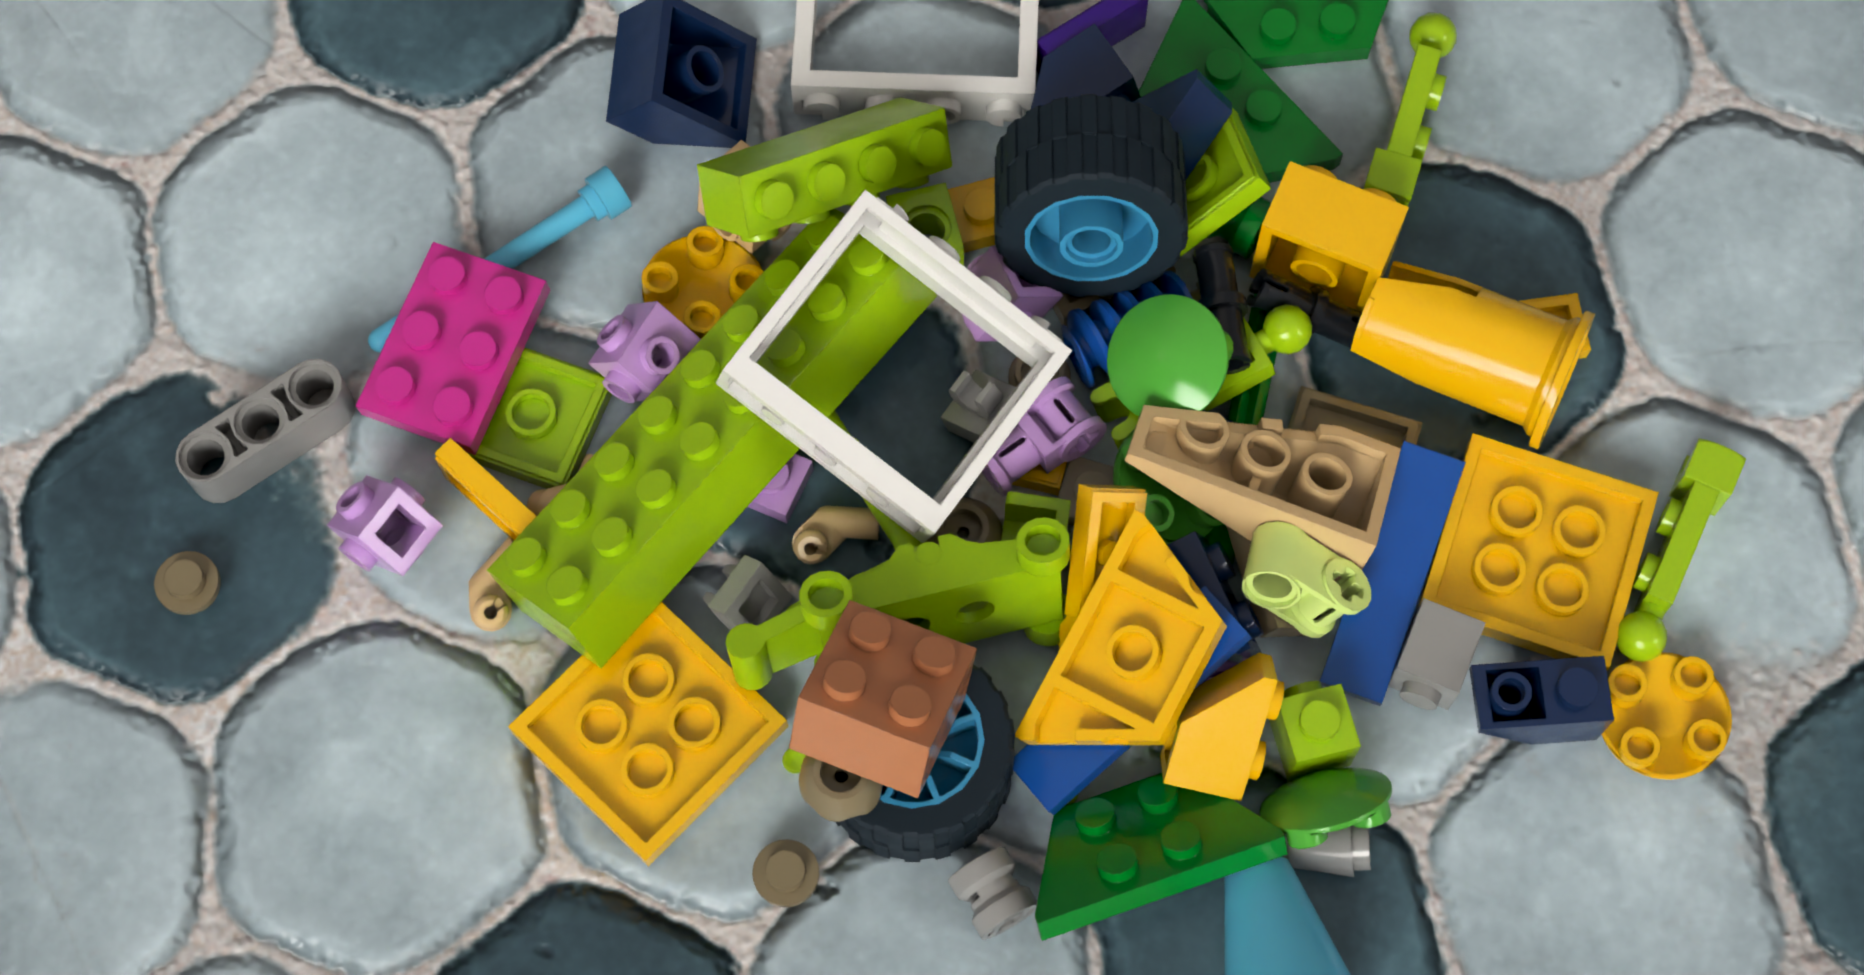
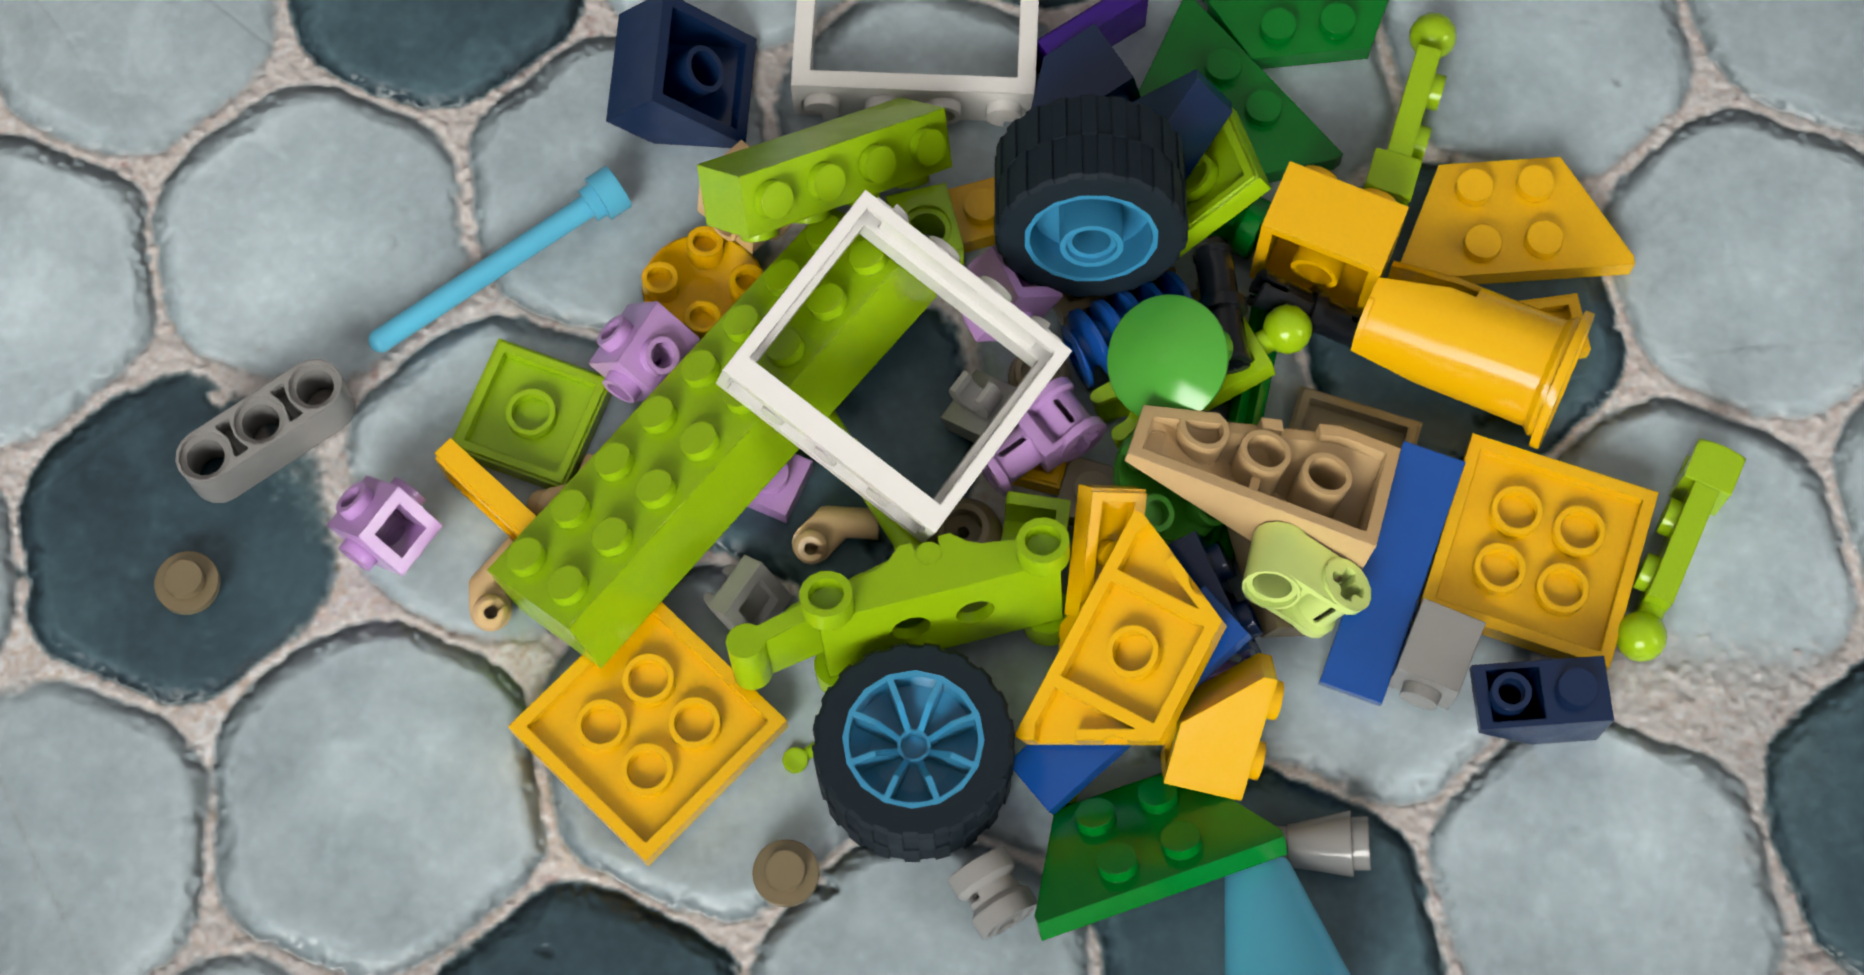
dark pink plate [355,242,551,455] -> none
nougat brick [789,600,977,798] -> none
dark tan plate [799,755,883,822] -> none
bright green dish [1259,768,1392,849] -> none
lime brick [1269,681,1361,781] -> none
yellow dish [1602,652,1732,780] -> none
none -> yellow wing [1401,157,1635,285]

